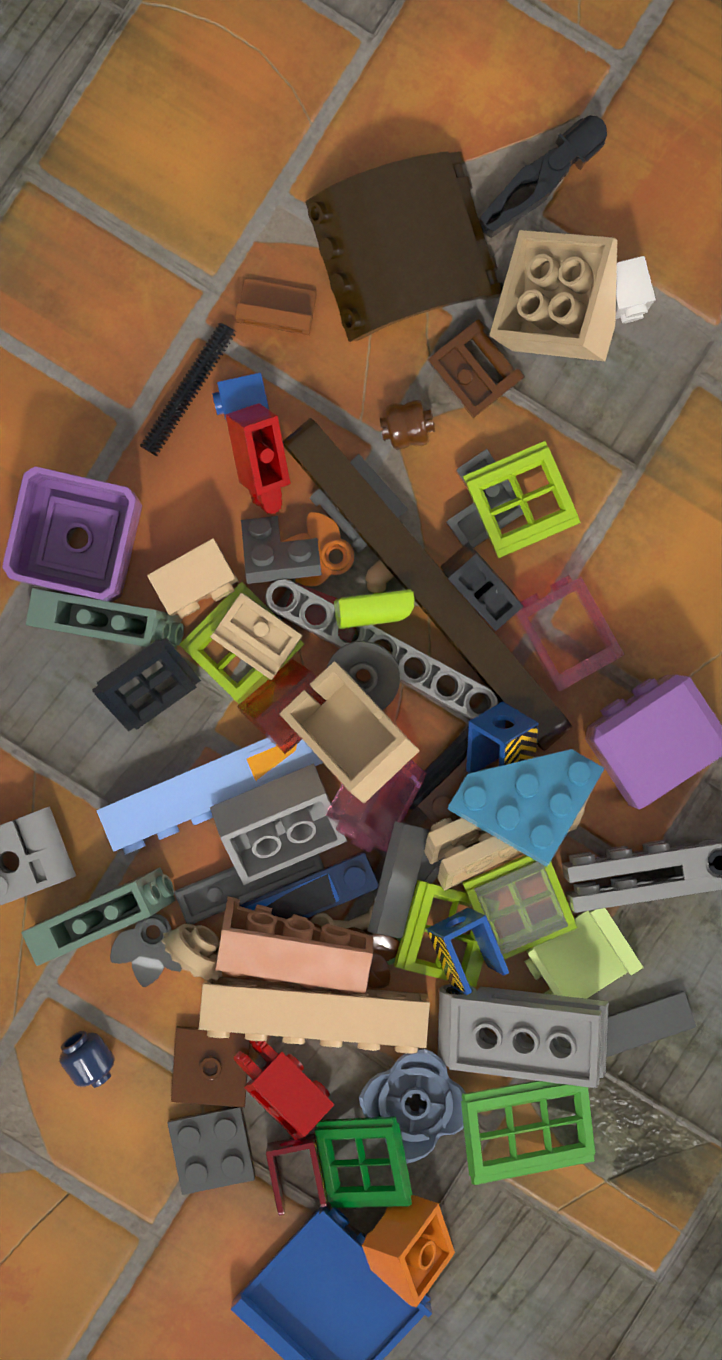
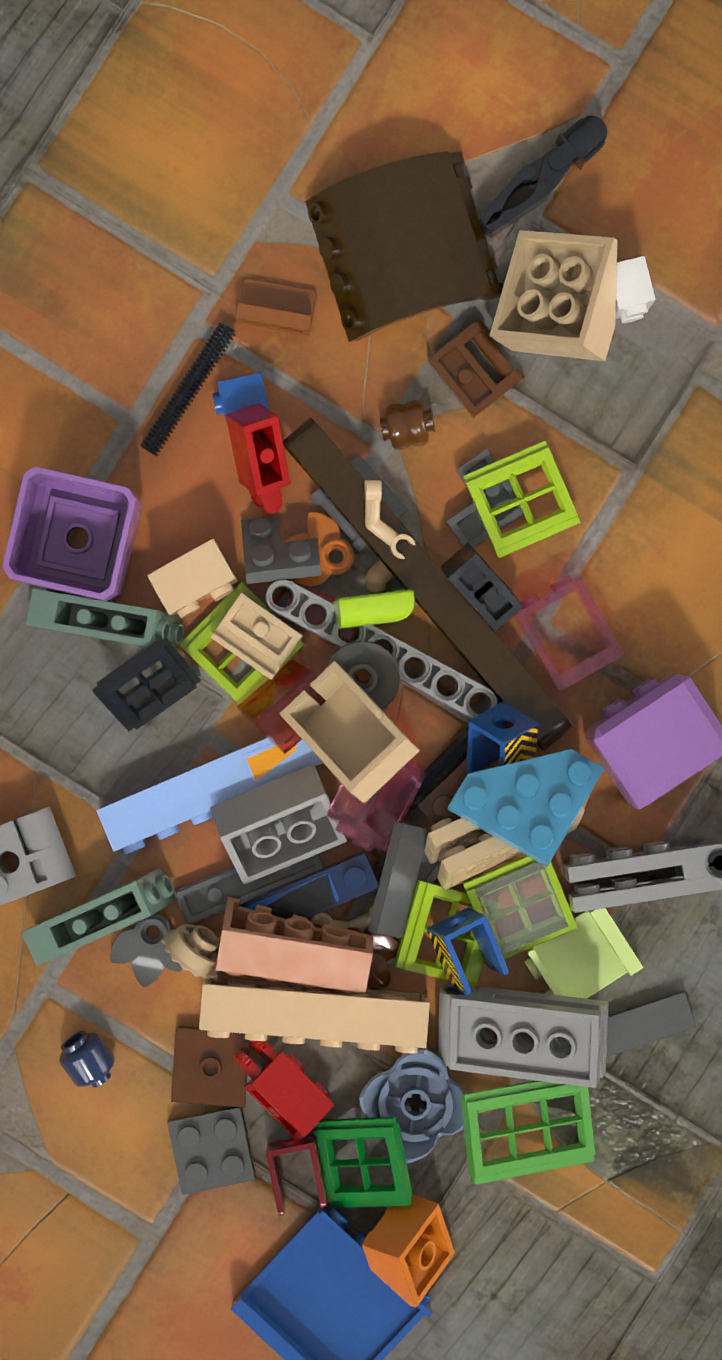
none -> tan arm [364,480,415,559]

